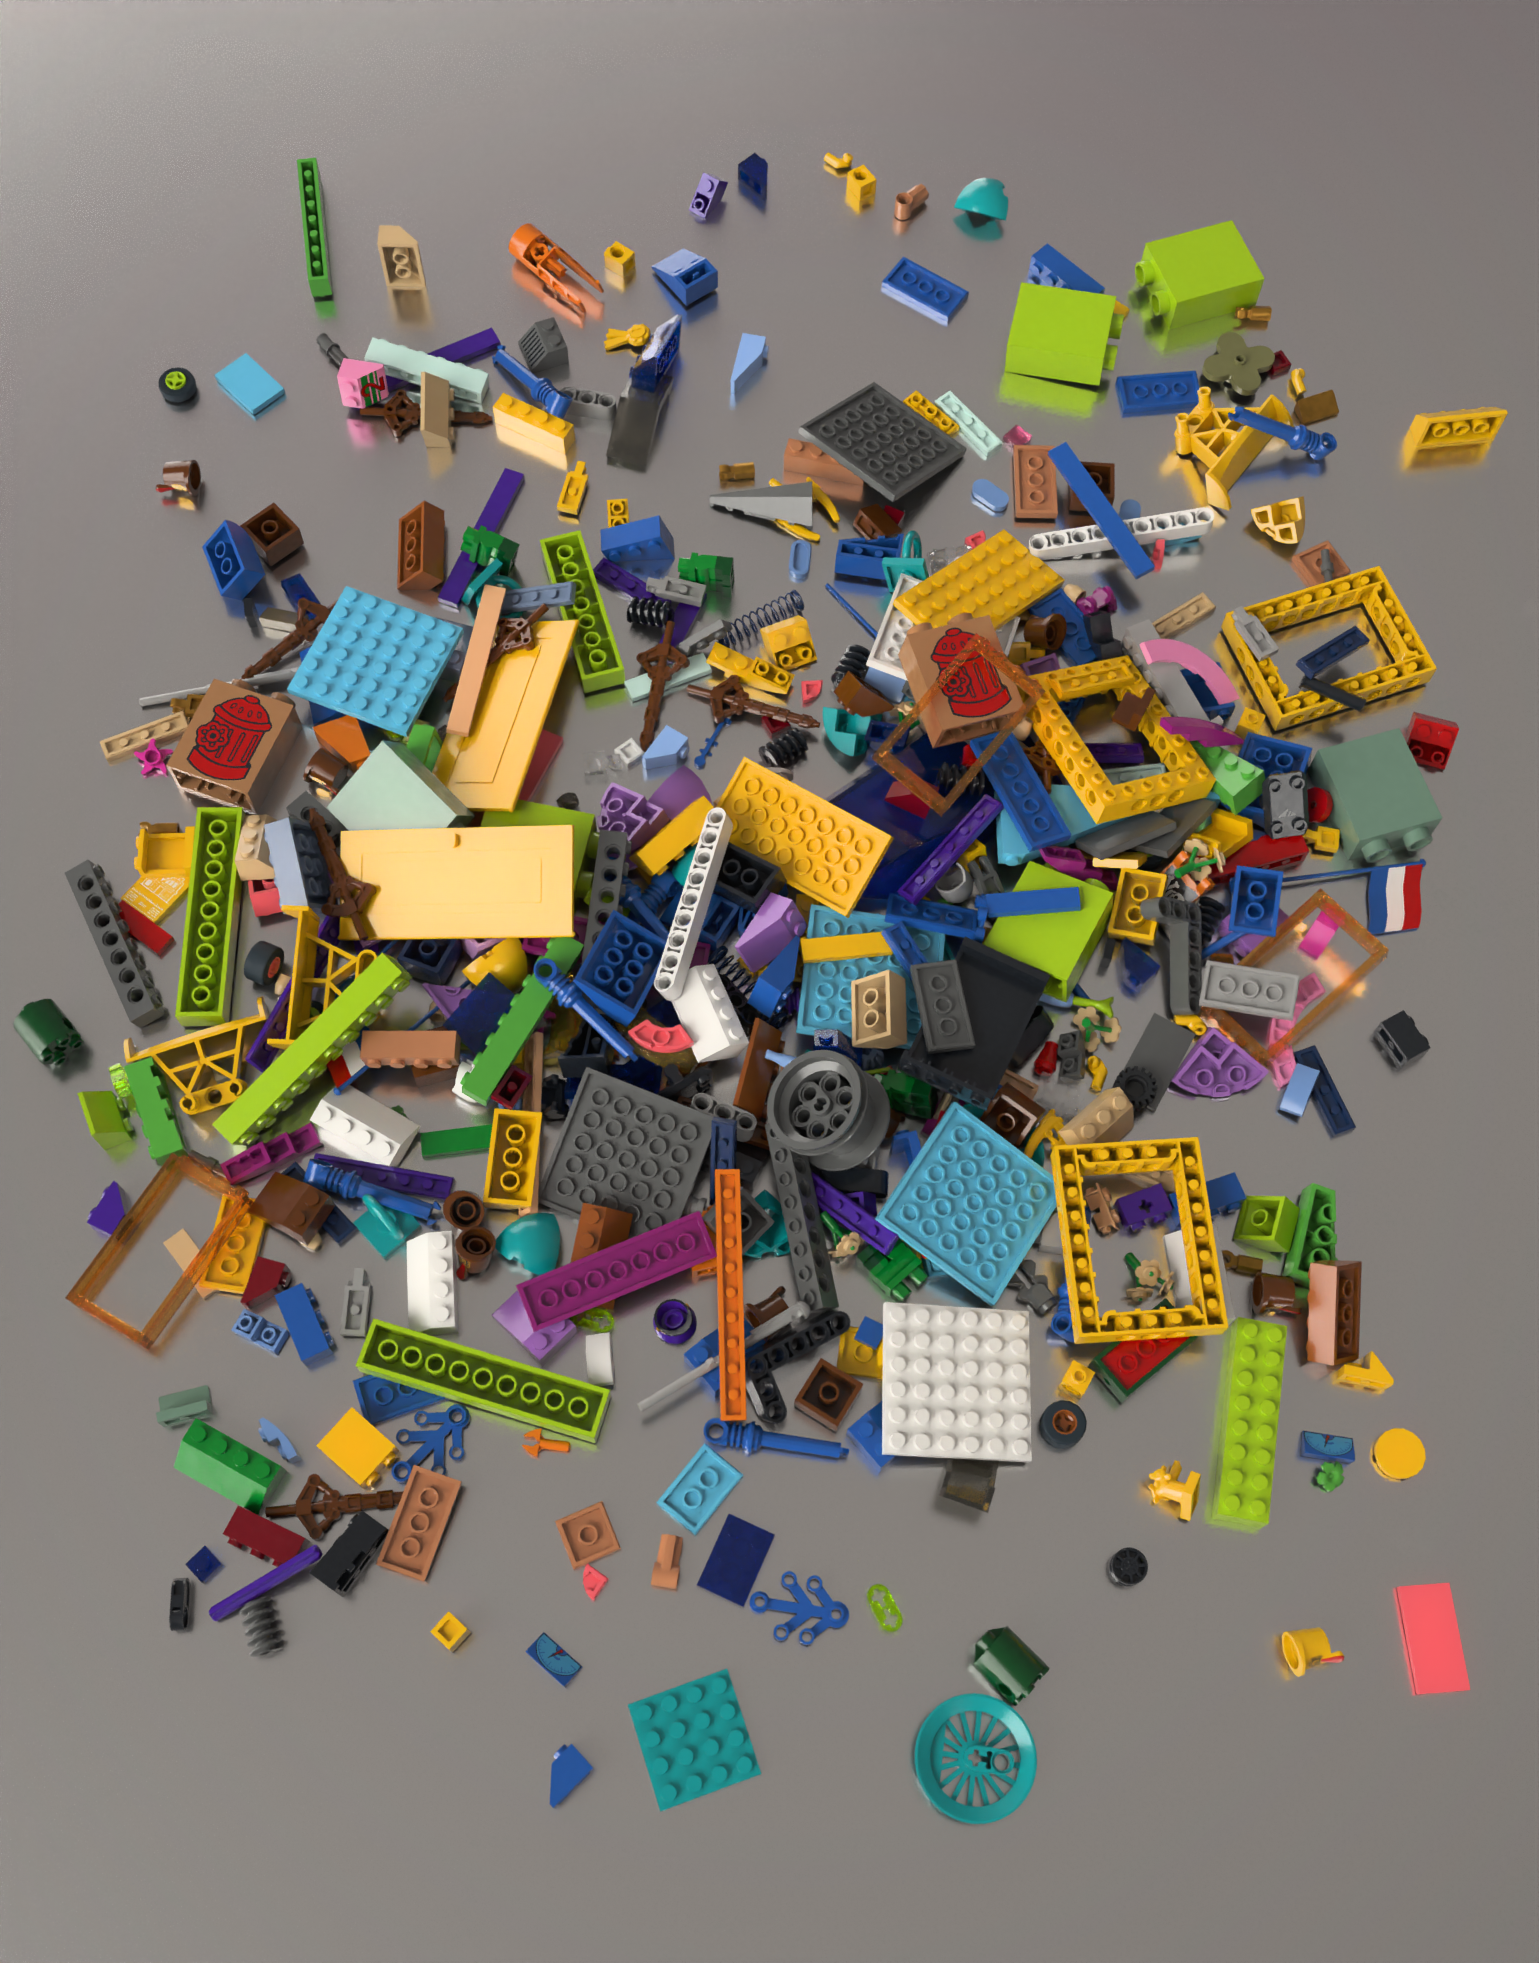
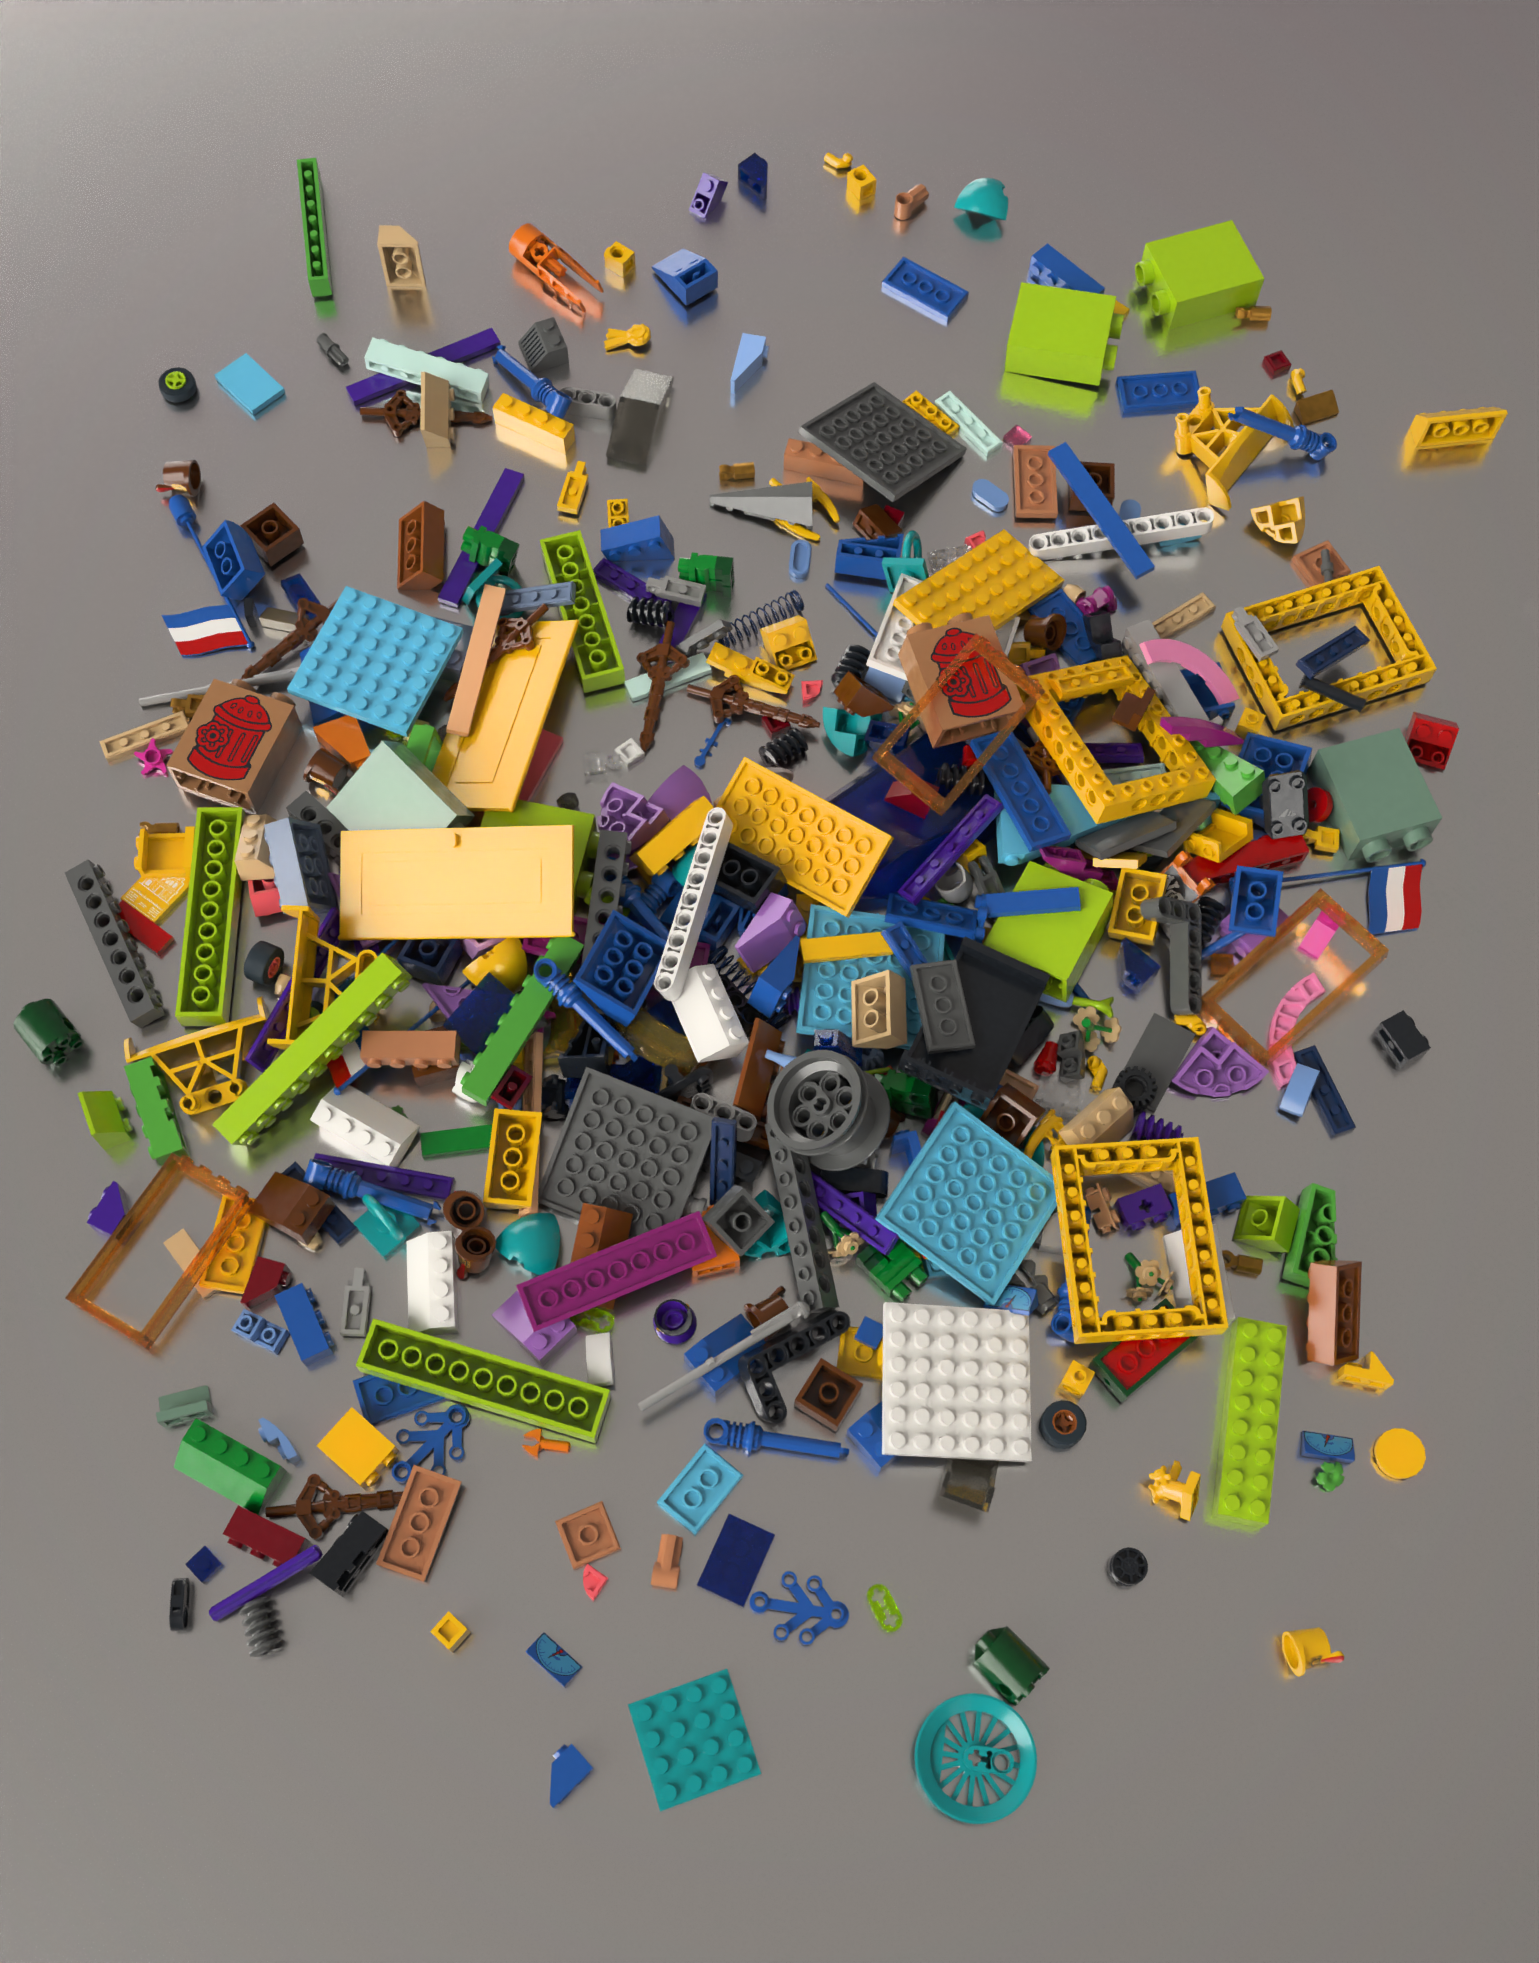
clear neon green beam [108,1063,132,1099] -> none
dark grey bar [188,1150,226,1178] -> none
magenta slope [220,1122,323,1185] -> none
reddish brown bar [309,808,376,941] -> none
bright pink slope [337,358,389,409] -> none
coral tile [628,1019,694,1053] -> none
clear blue slope [629,314,682,393] -> none
light blue slope [642,725,690,770] -> none
orange plate [715,1169,747,1421] -> none
tan hose [1011,716,1033,741] -> none
black tile [1099,937,1116,968] -> none
coral tile [1153,539,1165,569] -> none
tan plant [1174,839,1226,882] -> none
light grey tile [1199,960,1300,1021] -> none
olive plant [1202,332,1275,396] -> none
reddish brown hat [1252,1272,1302,1315] -> none
coral tile [1397,1583,1470,1695] -> none
none -> flag [162,494,255,656]
none -> slope [983,1285,1038,1316]
none -> dark purple piece [1131,1111,1184,1141]

